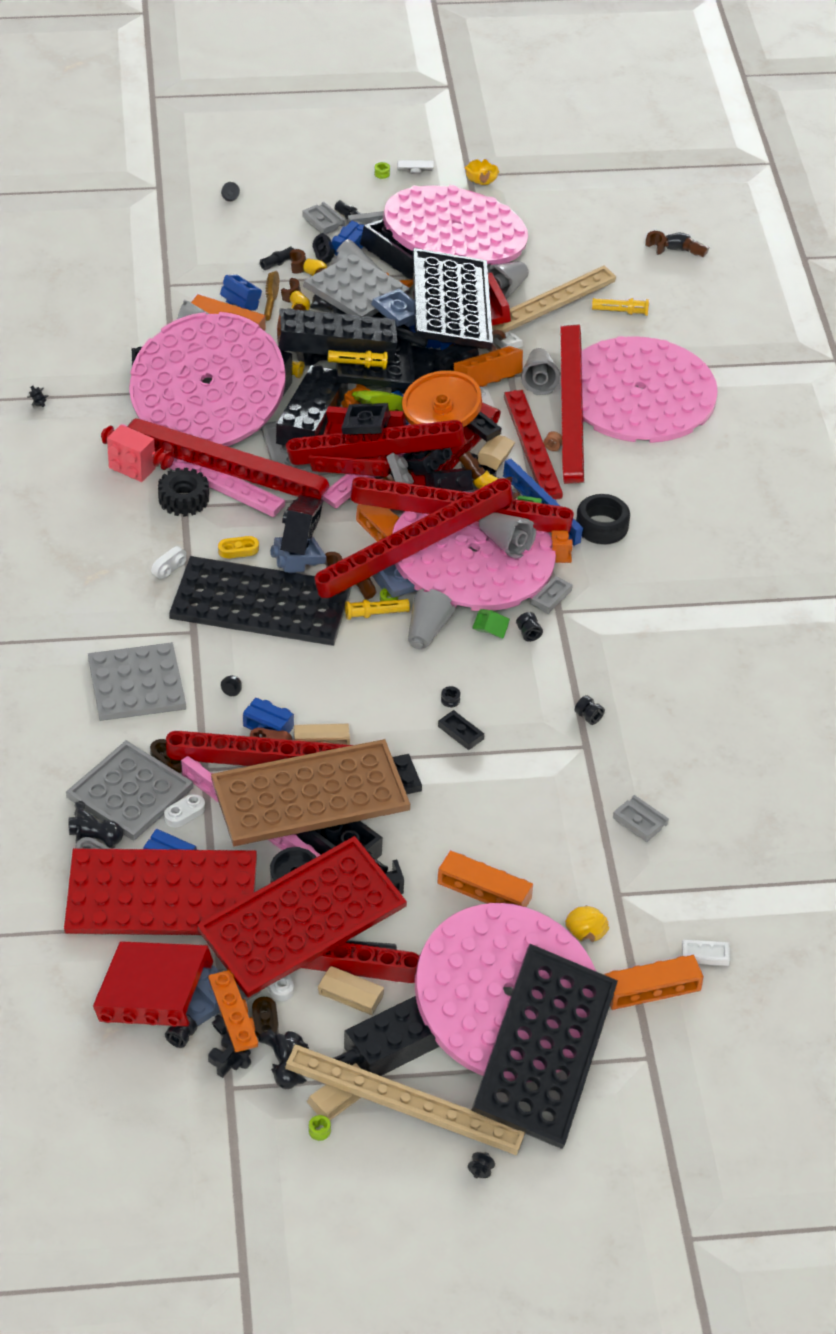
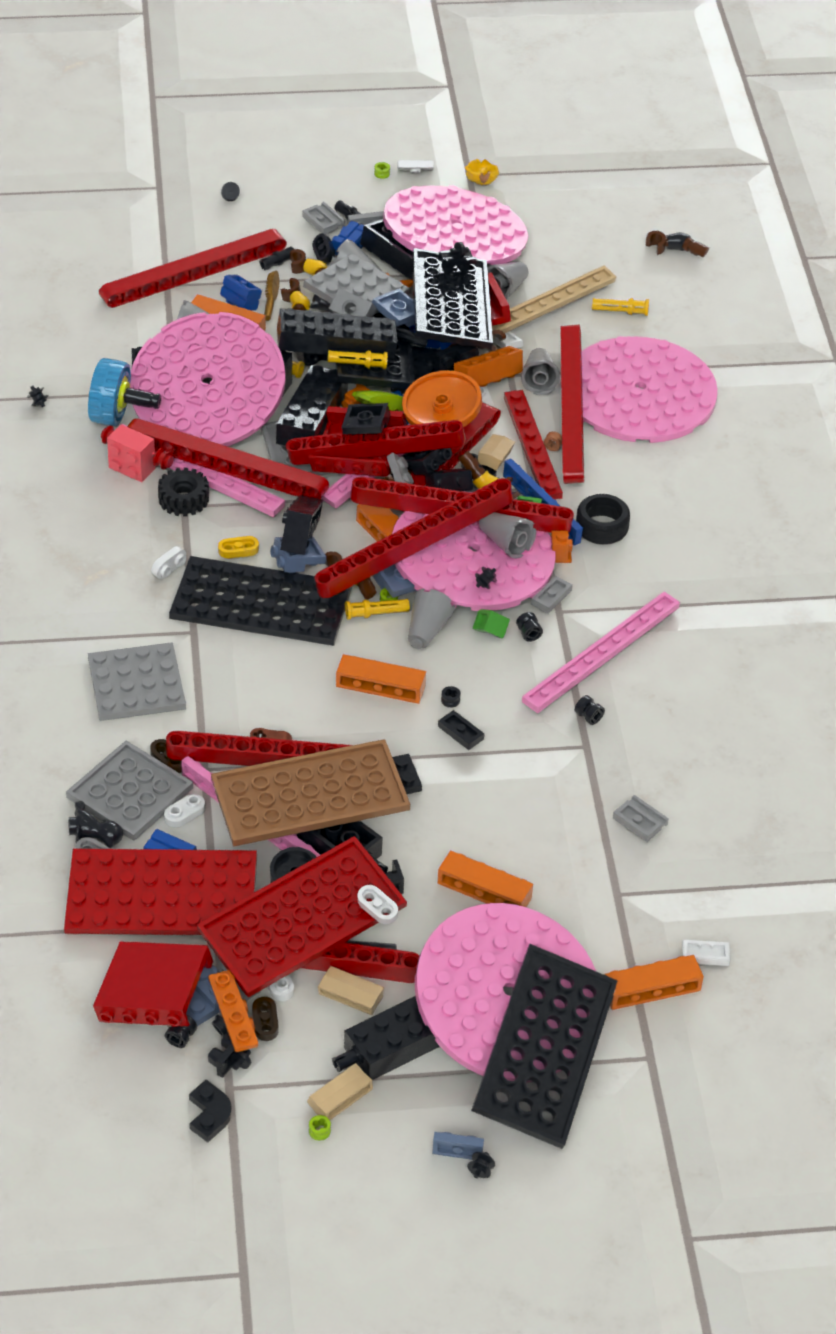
black plate [220,675,242,696] -> none
blue brick [243,697,294,733] -> none
black animal [258,1029,309,1089] -> none
tan plate [286,1044,525,1155] -> none
tan piece [294,723,350,745] -> none
black plate [466,411,502,442] -> none
yellow hair [565,905,609,942] -> none
none -> dark azure wheel [88,358,162,426]
none -> red beam [99,228,287,308]
none -> black plate [189,1079,232,1143]
none -> light grey brick [329,288,377,317]
none -> orange brick [336,654,426,704]
none -> white plate [358,885,398,924]
none -> sand blue plate [432,1132,484,1160]
none -> black hips [438,242,477,273]
none -> black wheel [475,567,497,589]
none -> bright pink plate [522,592,680,713]

